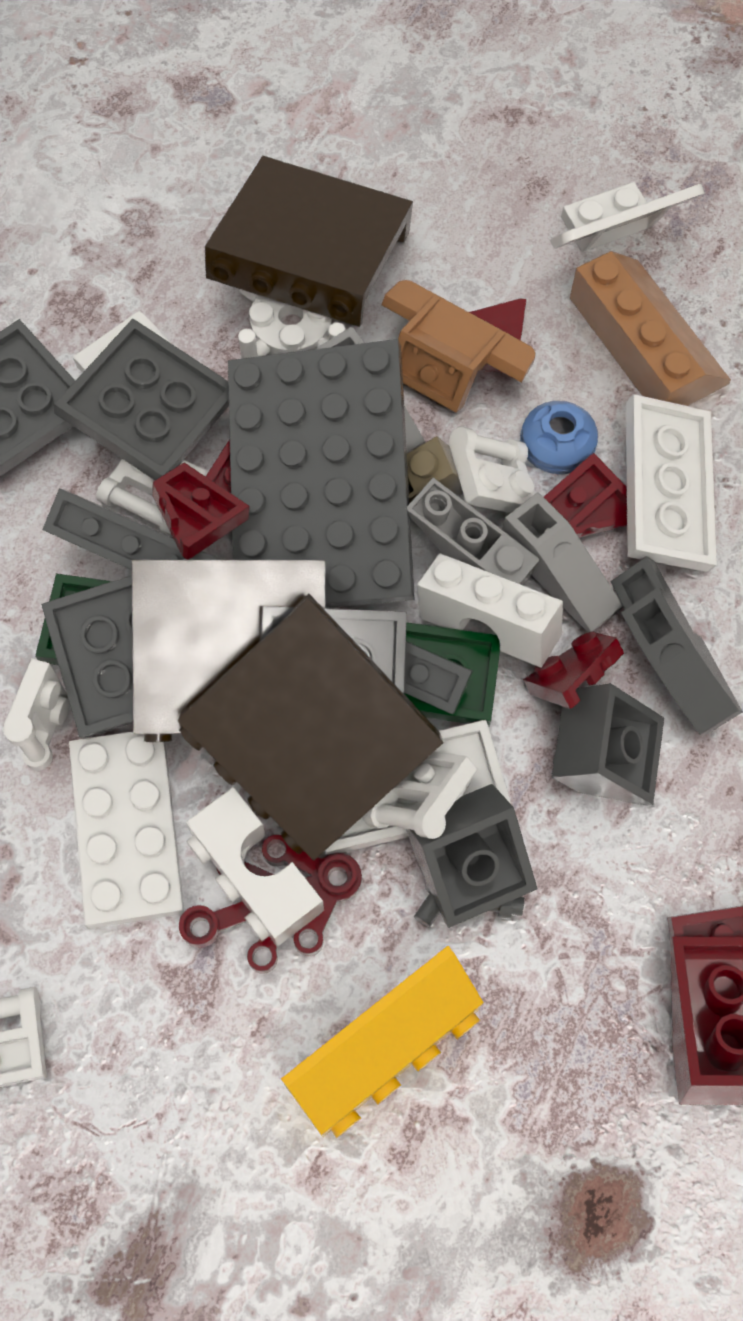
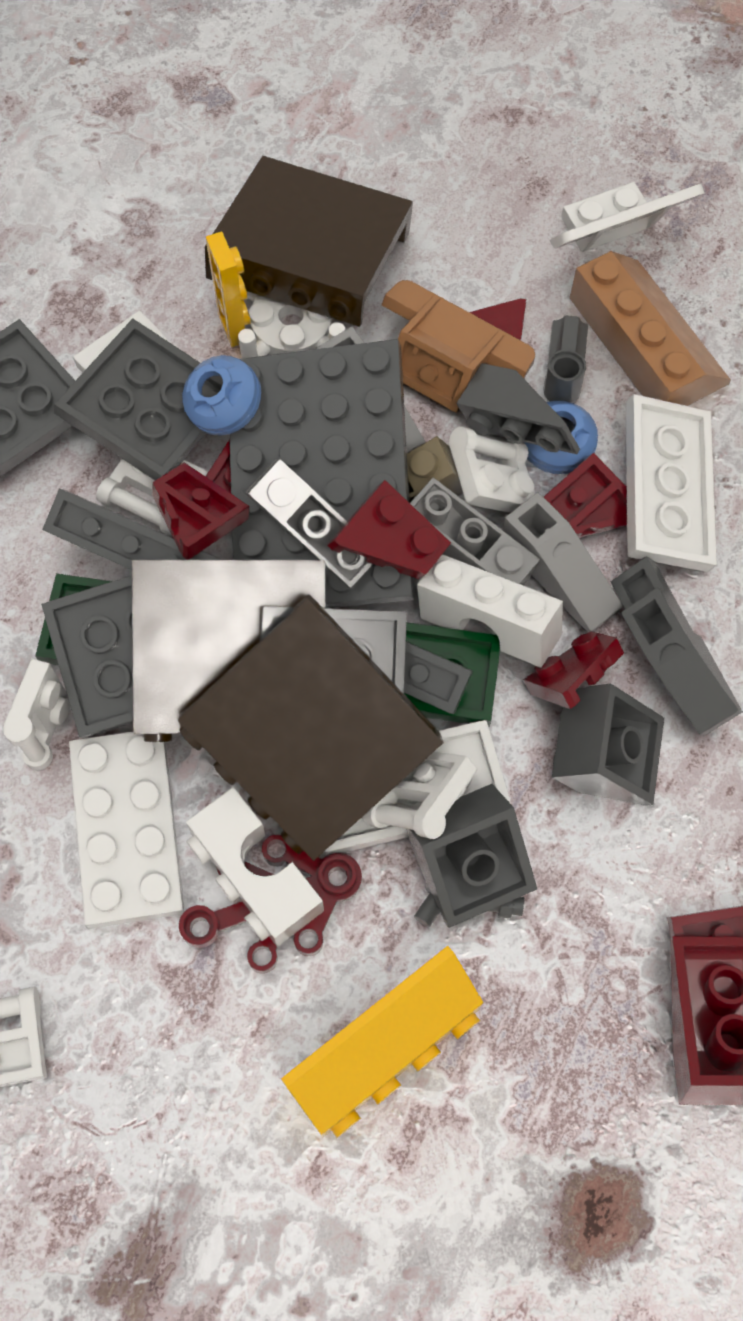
none -> medium blue piece [182,355,261,436]
none -> yellow plate [205,231,251,347]
none -> light grey slope [245,459,372,588]
none -> dark red wing [327,480,451,579]
none -> dark grey slope [456,363,580,454]
none -> dark grey piece [543,315,588,403]

